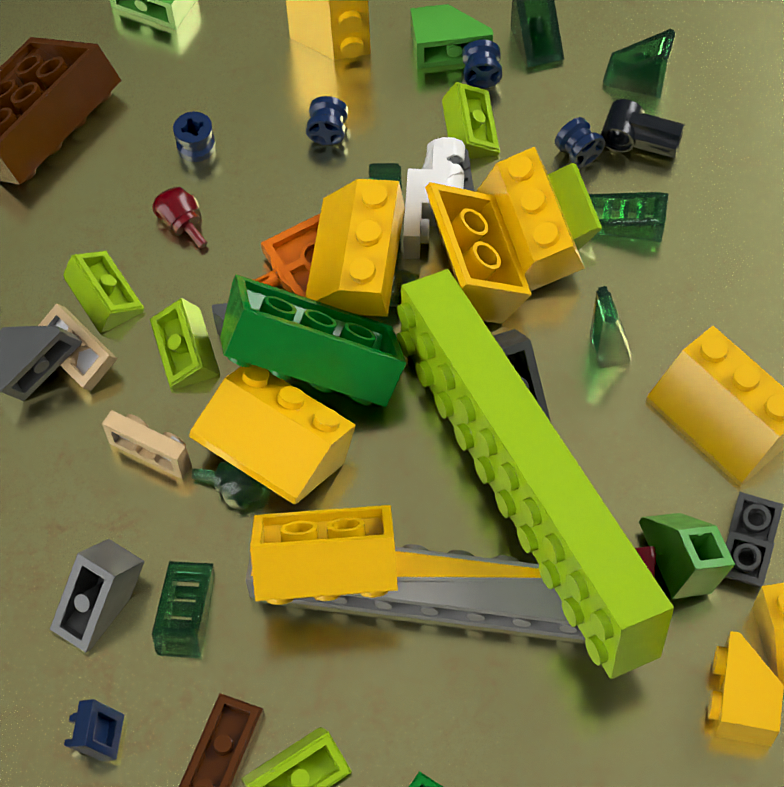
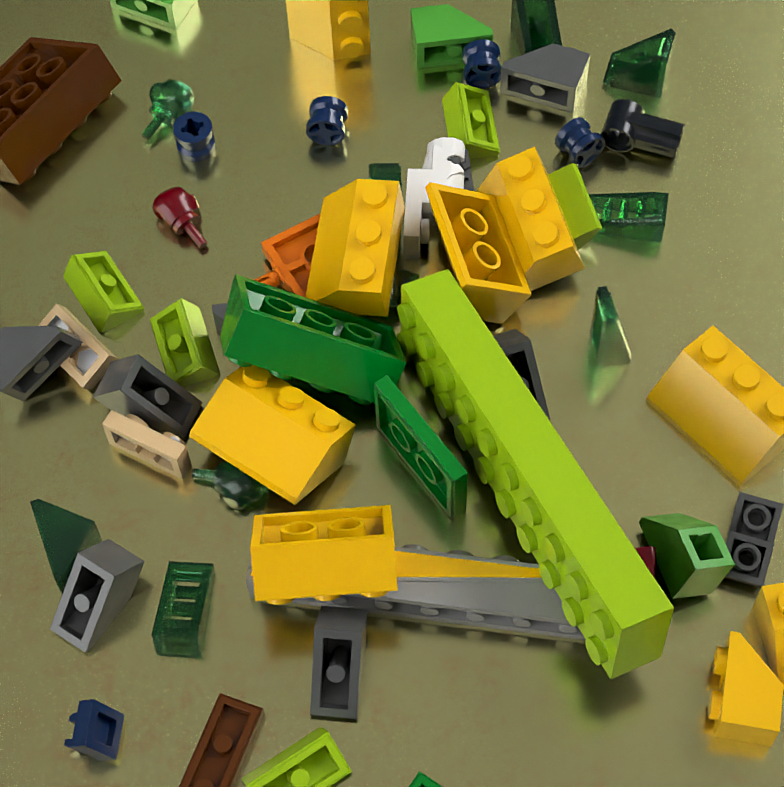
none -> clear green slope [30,499,102,594]
none -> dark grey slope [93,354,202,439]
none -> clear green piece [141,79,194,140]
none -> dark grey slope [310,606,368,719]
none -> green tile [374,375,468,520]
none -> dark grey slope [500,44,590,113]

